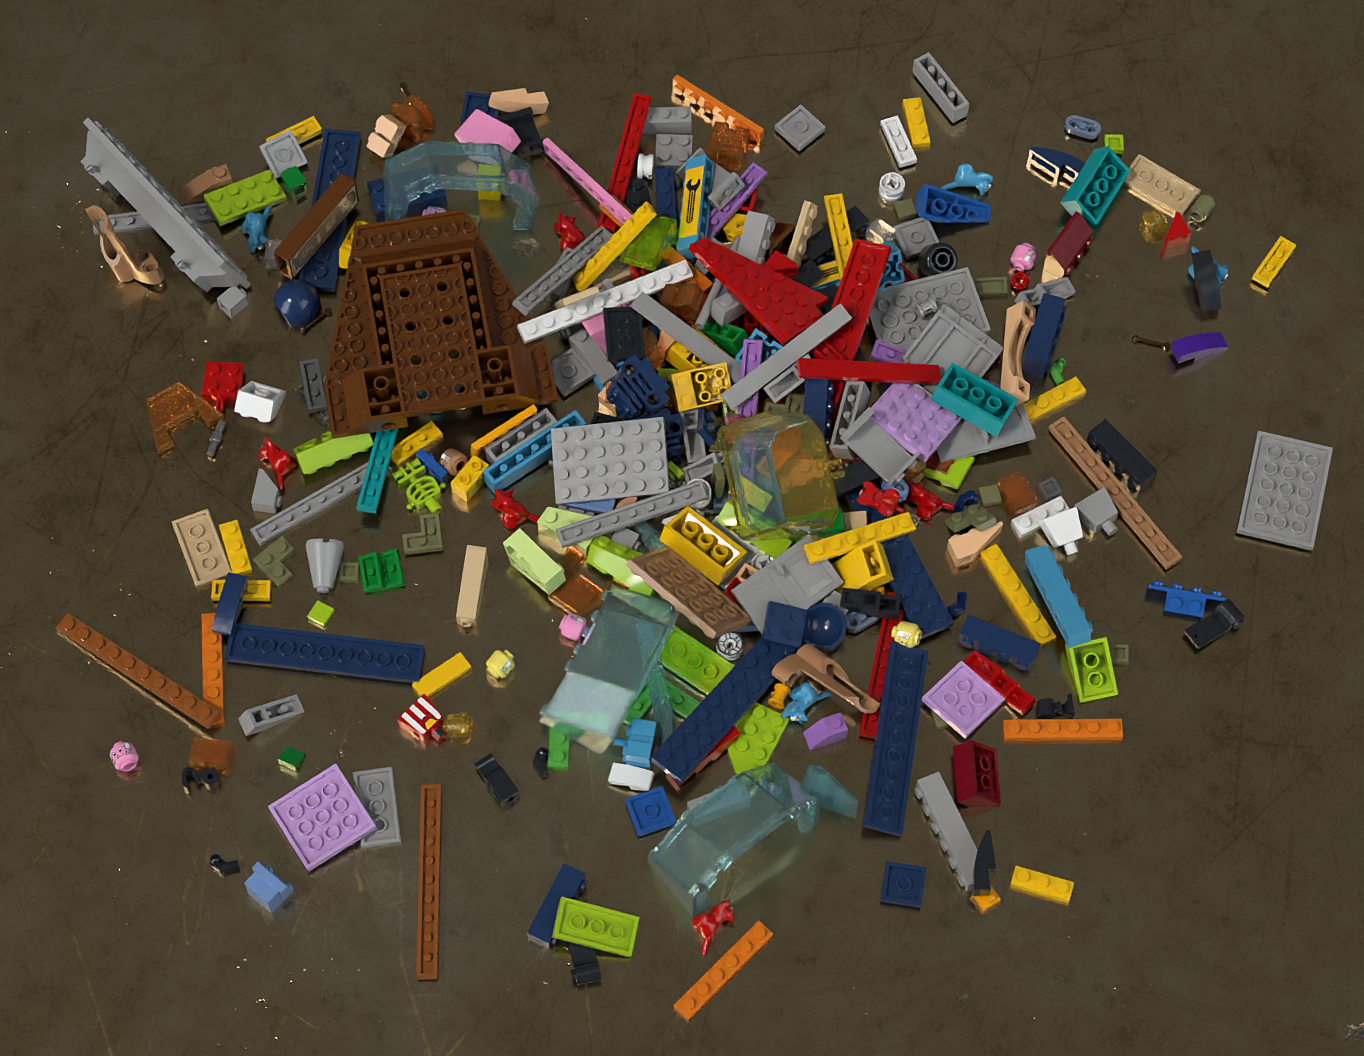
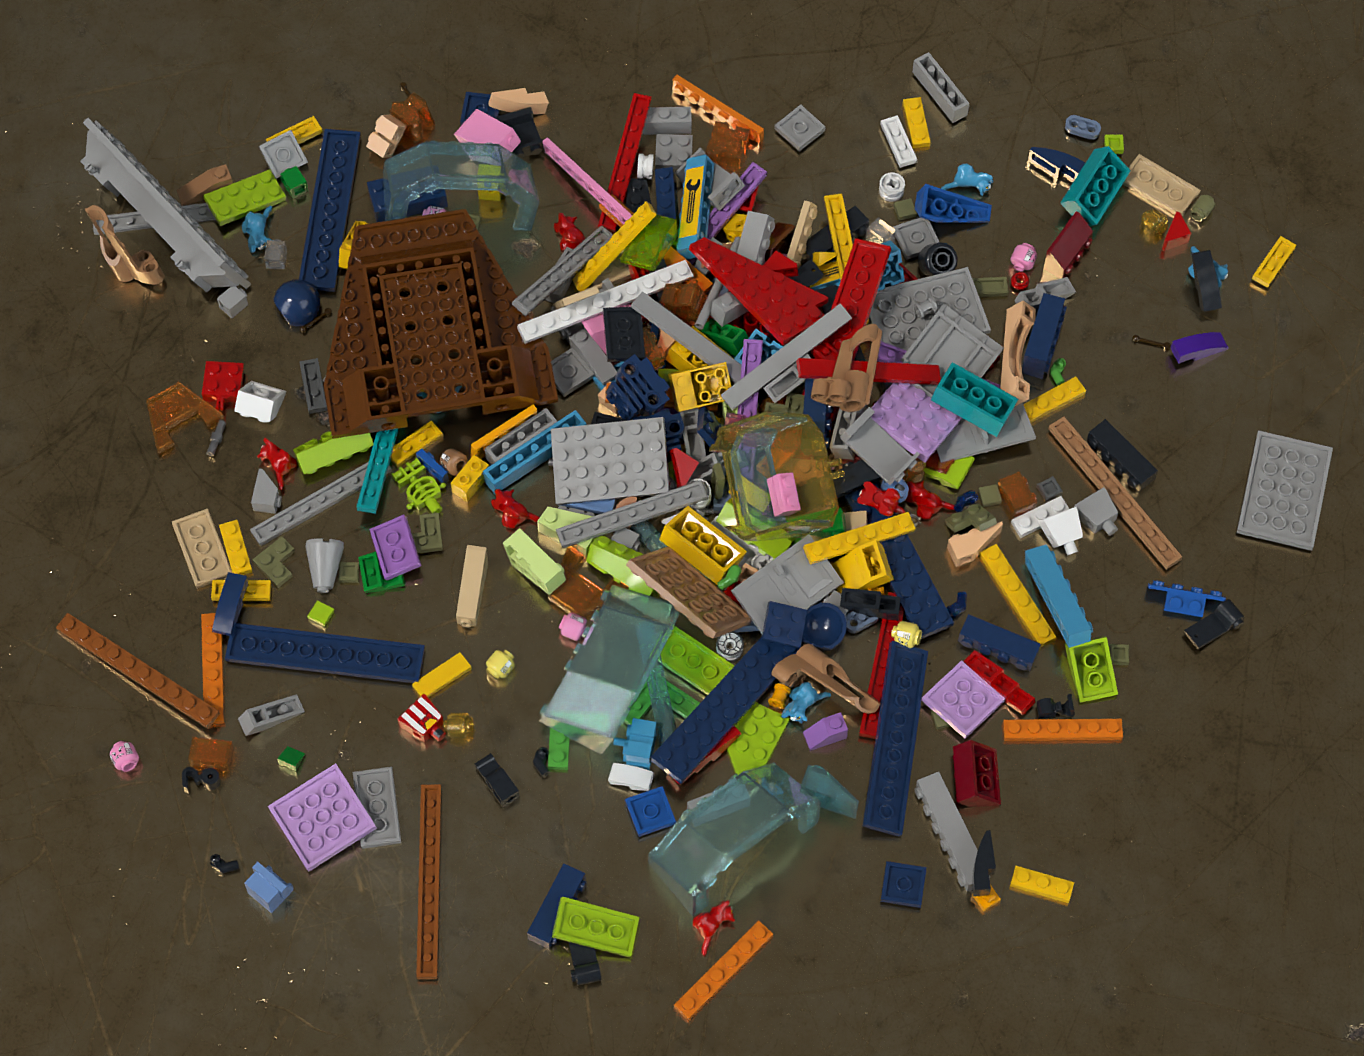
reddish brown brick [274,173,359,279] -> none
none -> medium lavender tile [370,514,422,581]
none -> red slope [669,448,699,488]
none -> bright green arm [717,565,742,590]
none -> bright pink brick [767,472,801,517]
none -> medium nougat panel [811,324,882,412]
none -> yellow slope [813,252,837,266]

